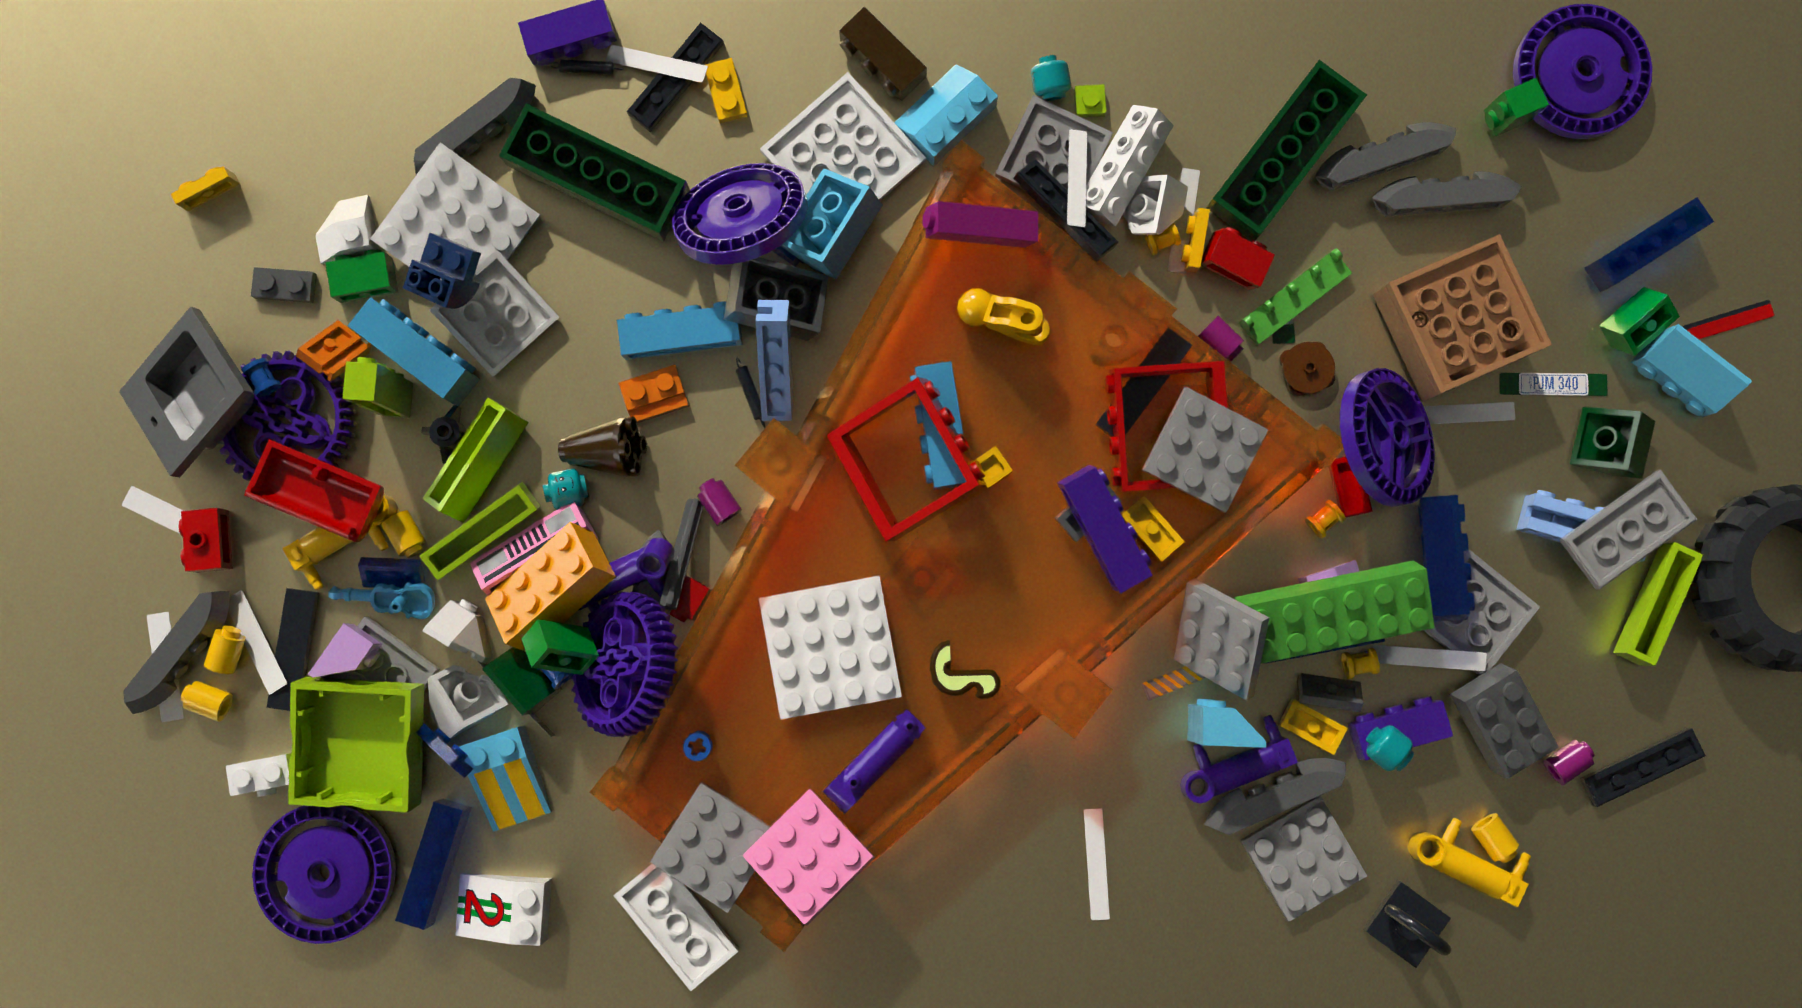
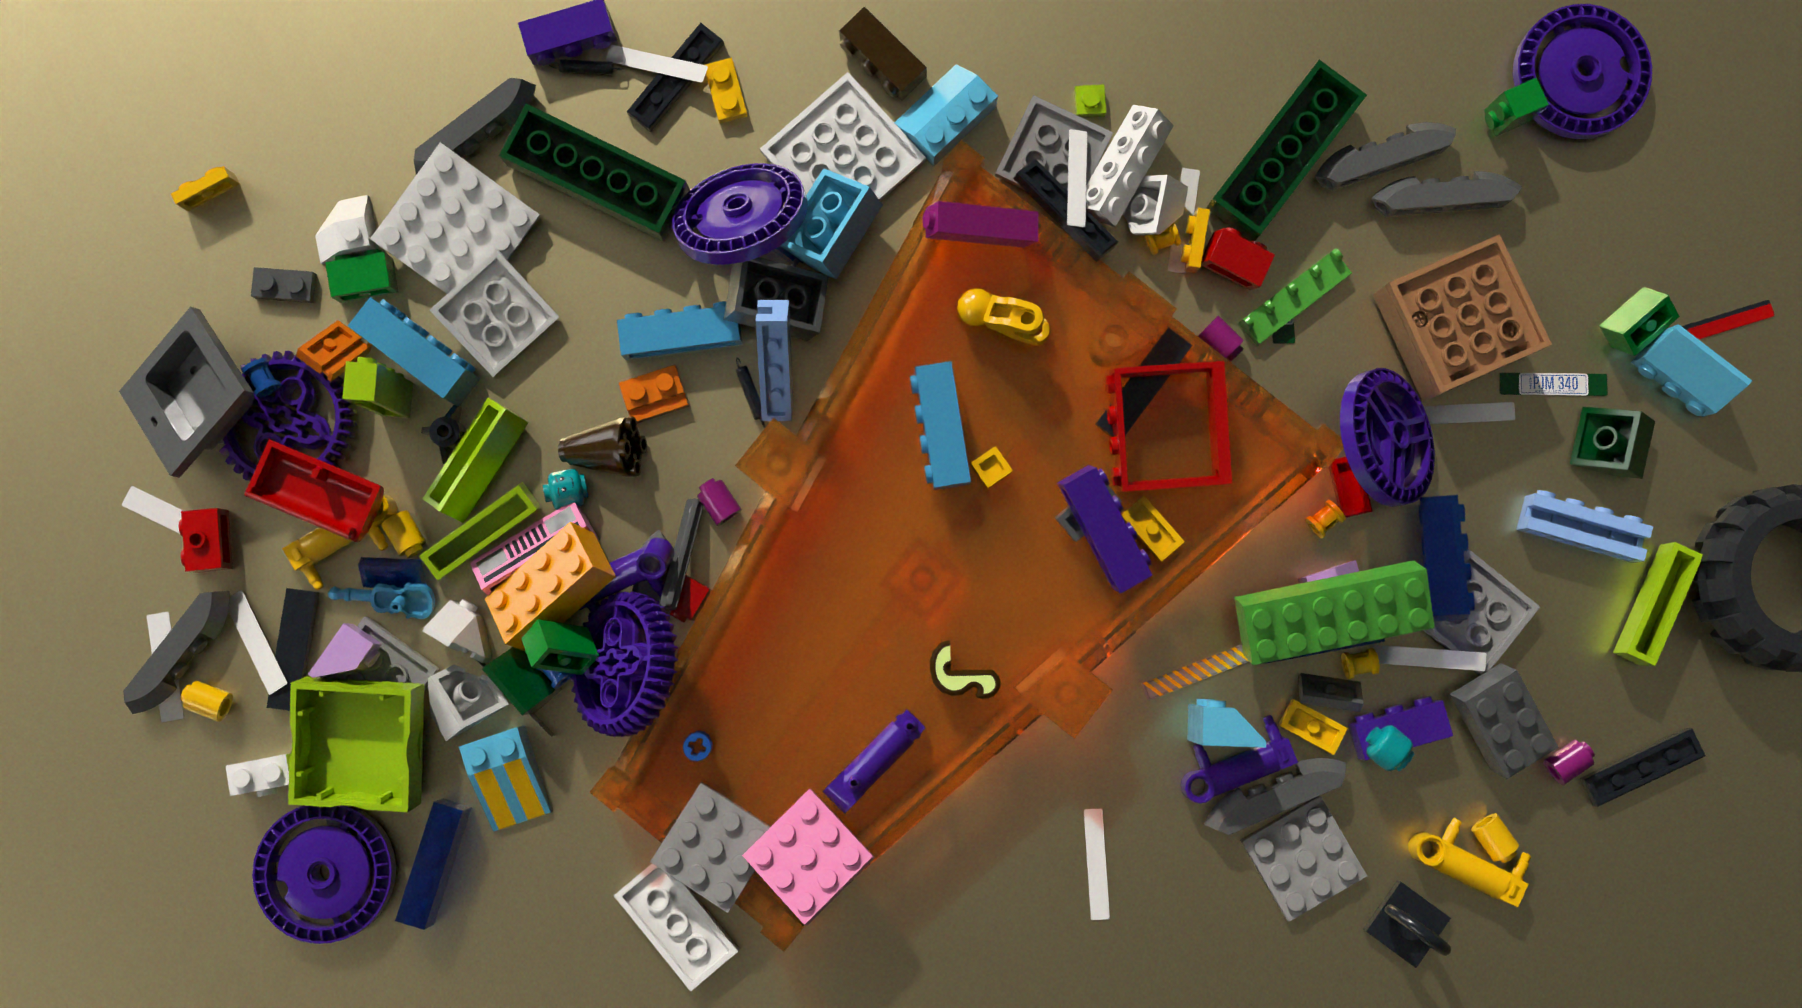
yellow brick [204,626,246,674] -> none
dark blue brick [403,232,481,309] -> none
clear blue plate [416,723,473,778] -> none
white slope [455,873,552,946] -> none
white plate [759,576,902,720] -> none
red window [827,377,987,542] -> none
teal head [1031,55,1071,101] -> none
light grey plate [1142,387,1268,513] -> none
light grey plate [1174,578,1269,701] -> none
reddish brown piece [1279,342,1335,396] -> none
light grey tile [1560,470,1697,590] -> none
clear blue brick [1584,197,1714,292] -> none

